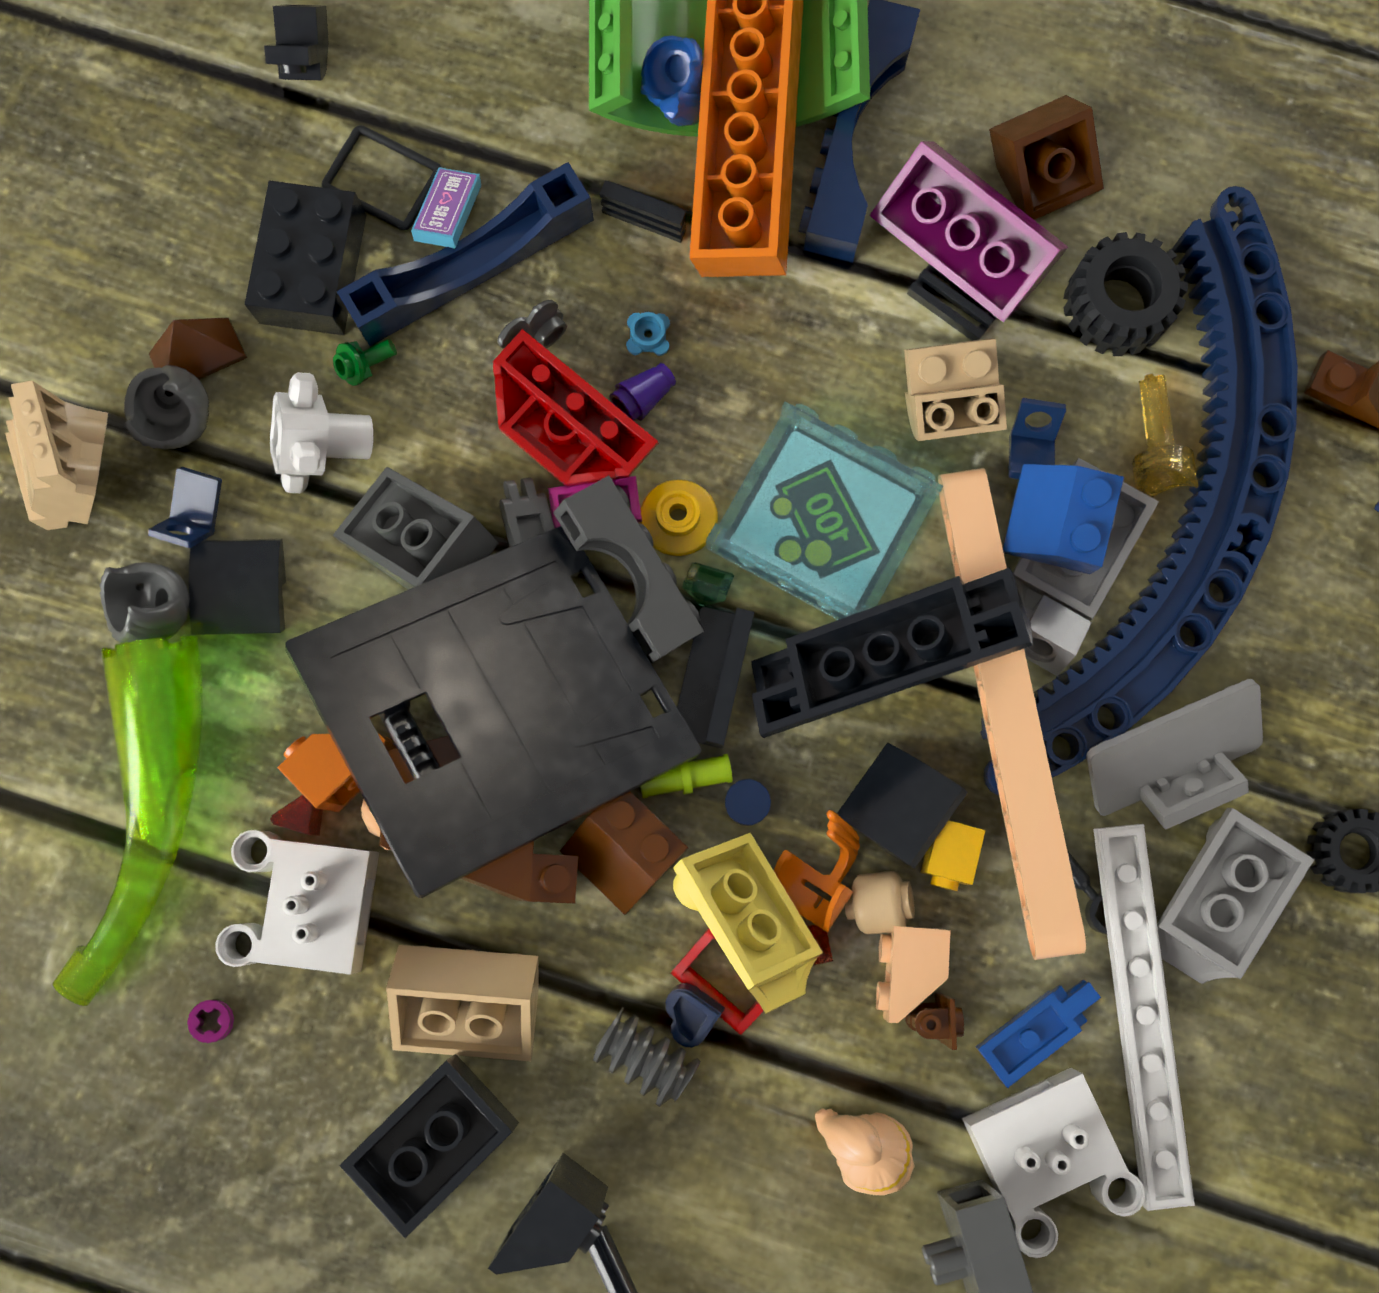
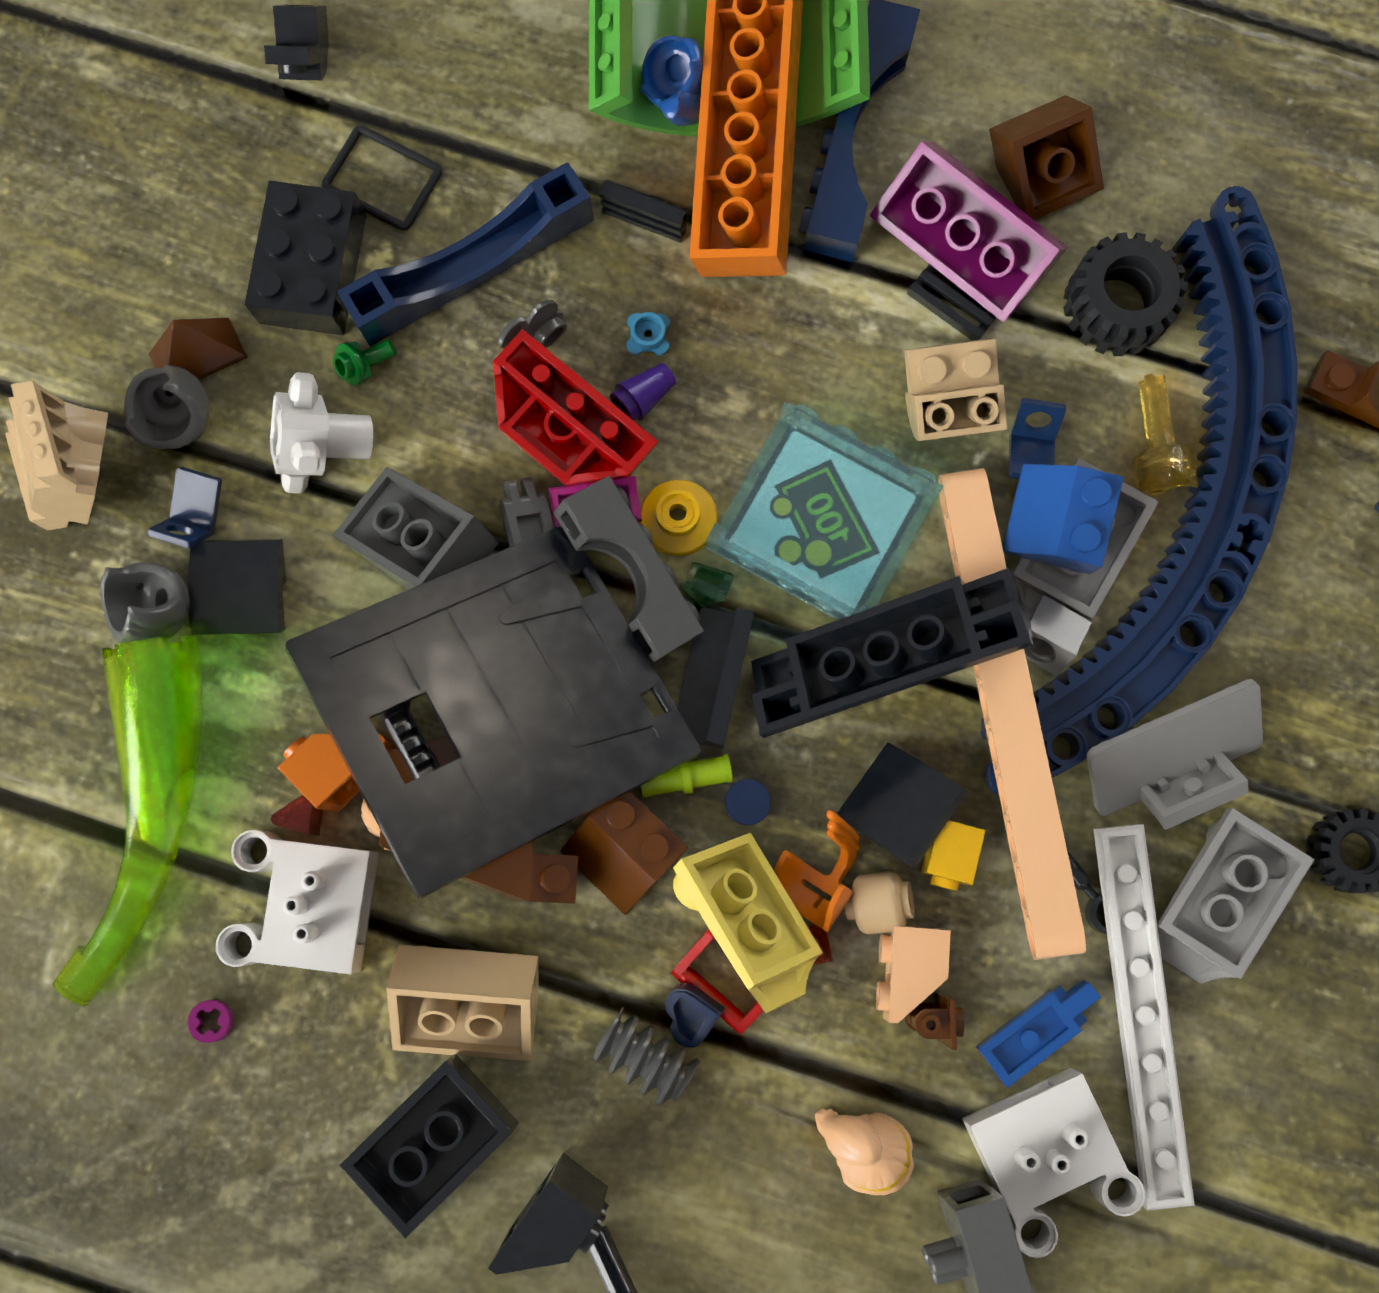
tile [411,167,481,248] -> none

